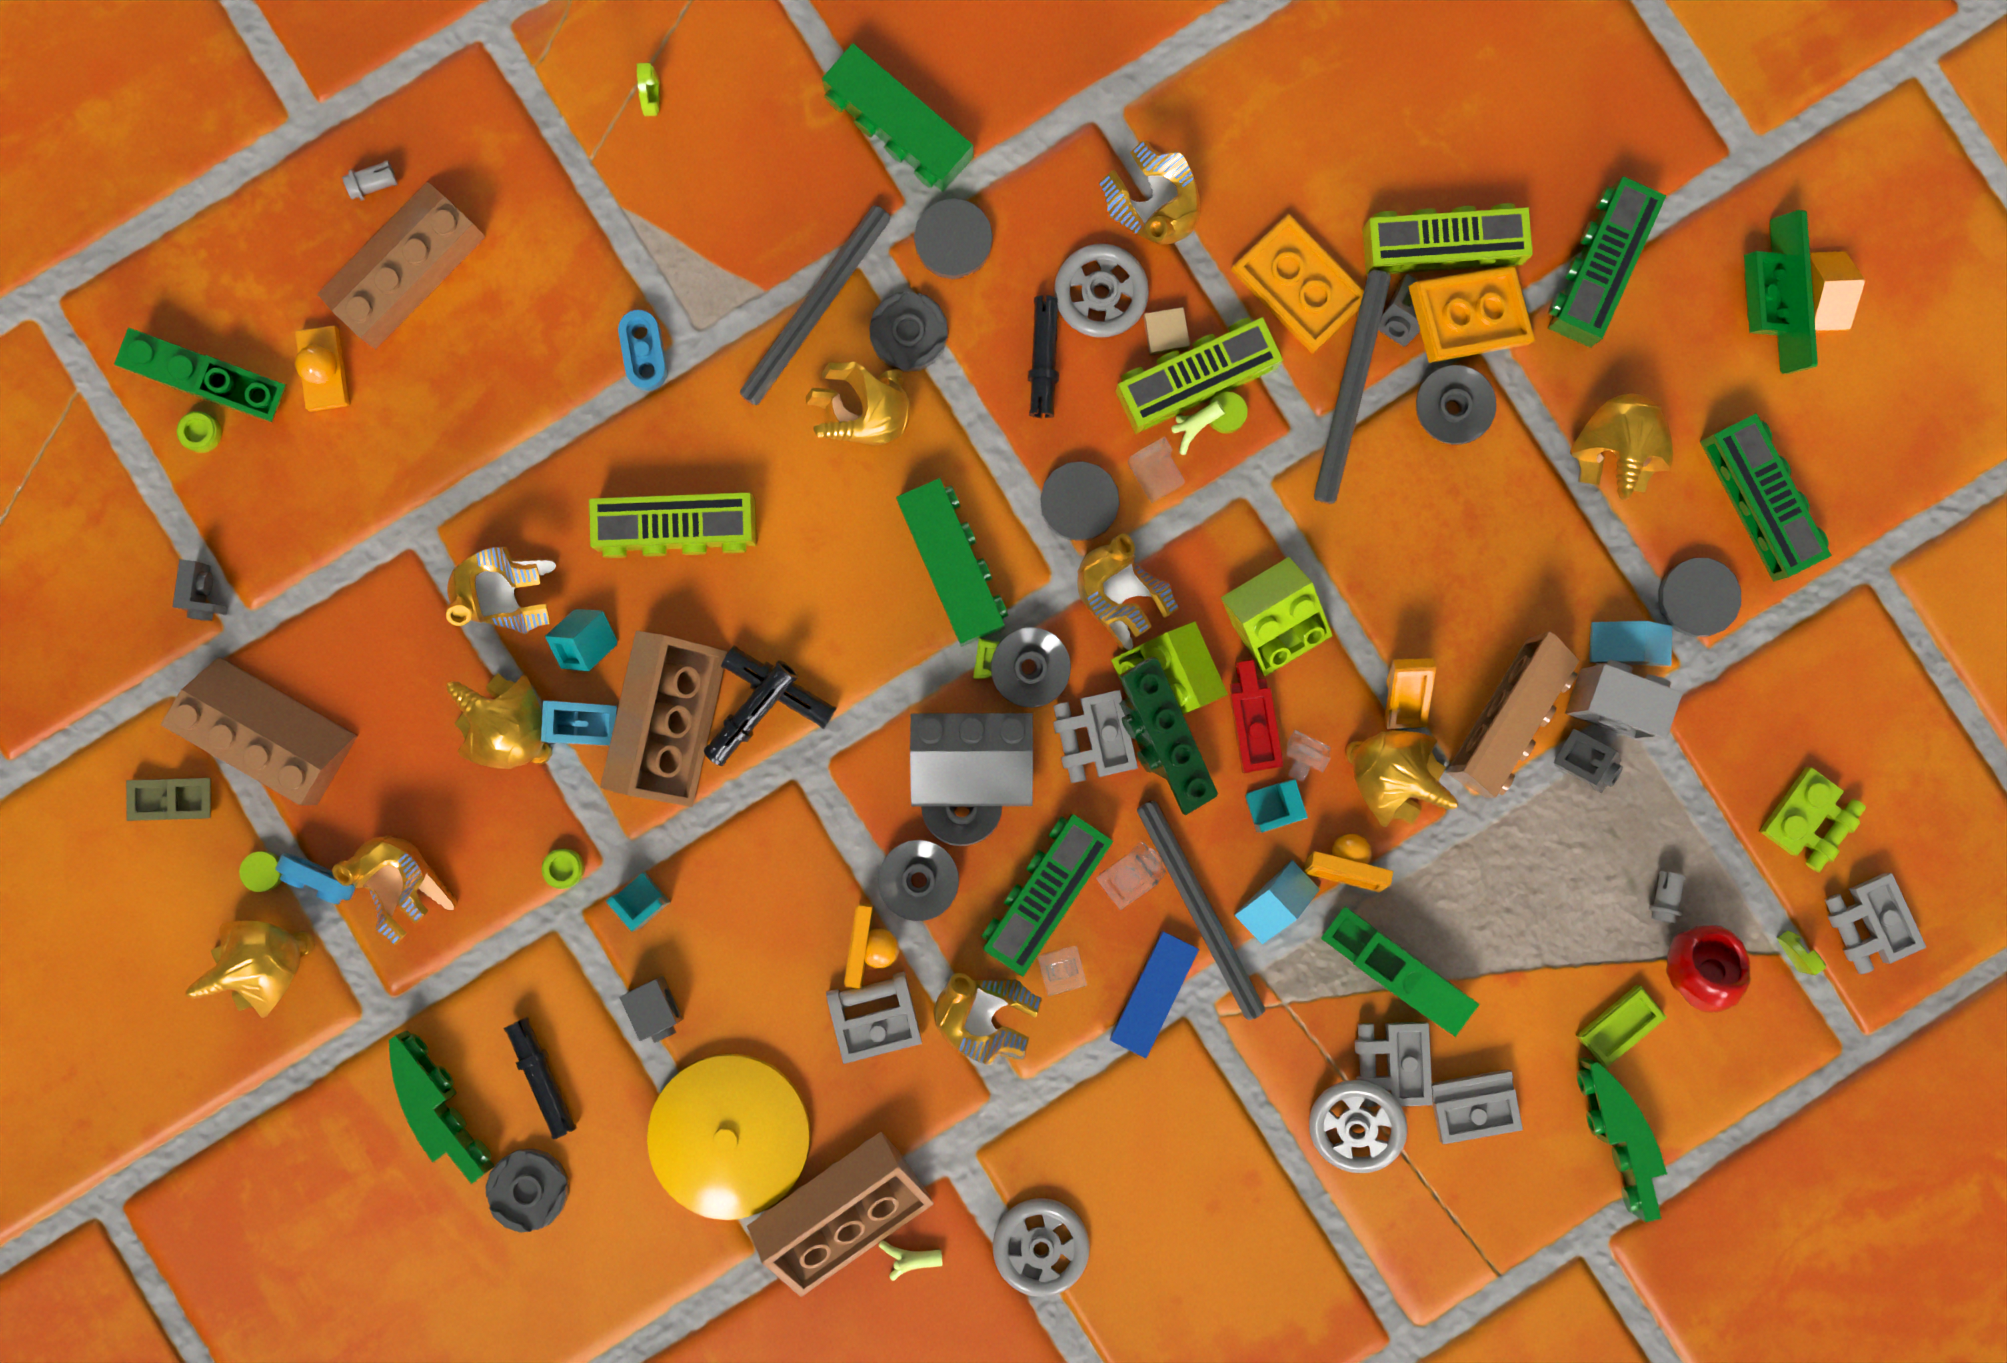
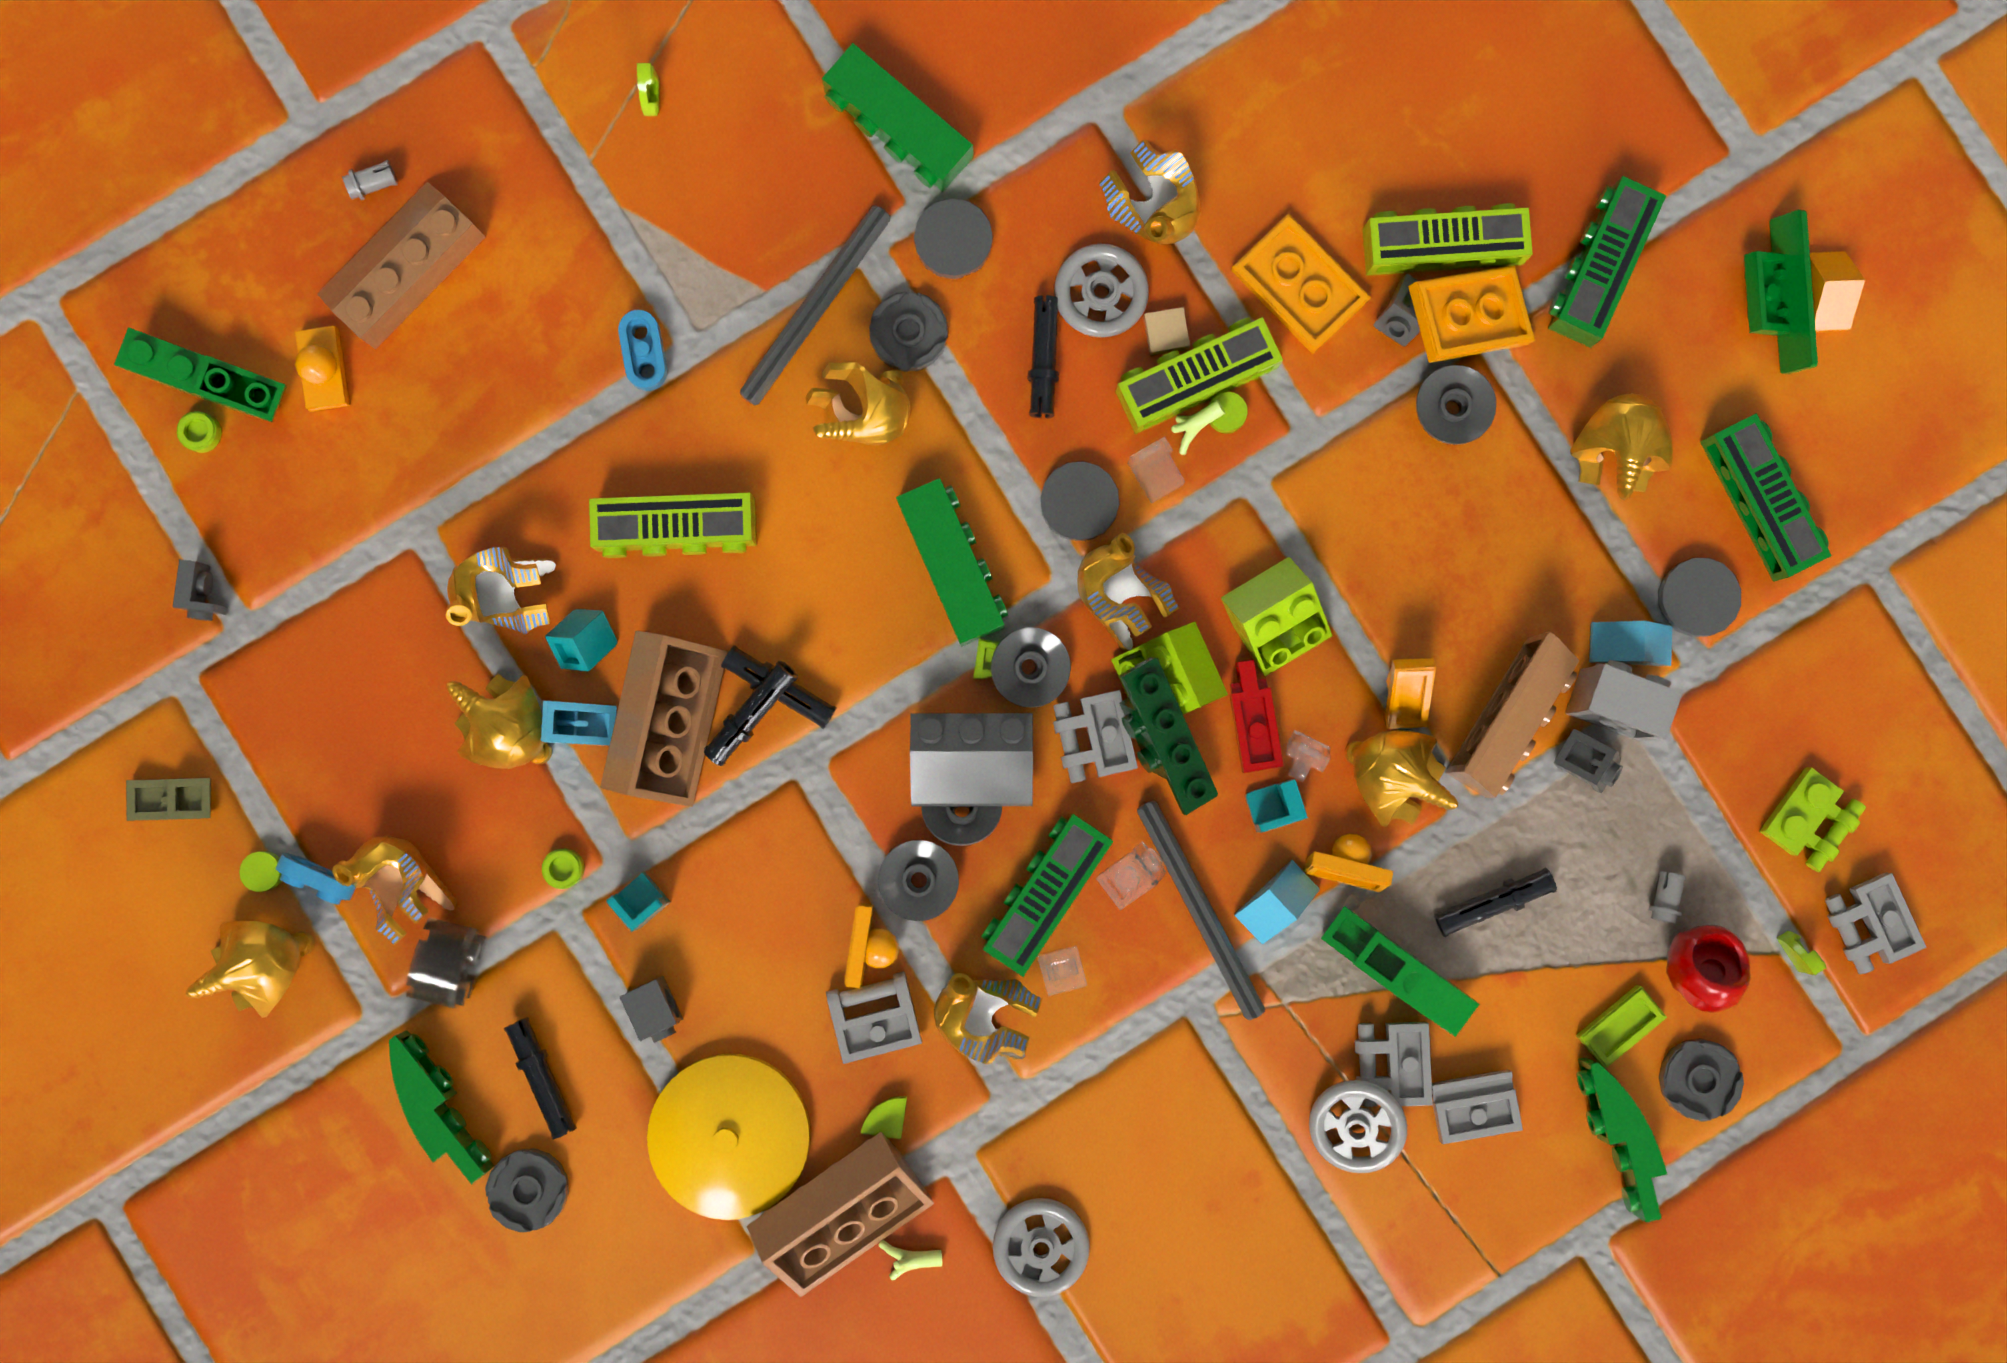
medium nougat slope [160,657,358,805] -> none
blue tile [1109,931,1199,1058] -> none
dark grey axle [1314,270,1391,504] -> none
none -> clear smoke brick [406,917,487,1009]
none -> lime tile [861,1096,907,1139]
none -> black pin [1434,867,1557,937]
none -> dark grey tile [1659,1038,1744,1122]

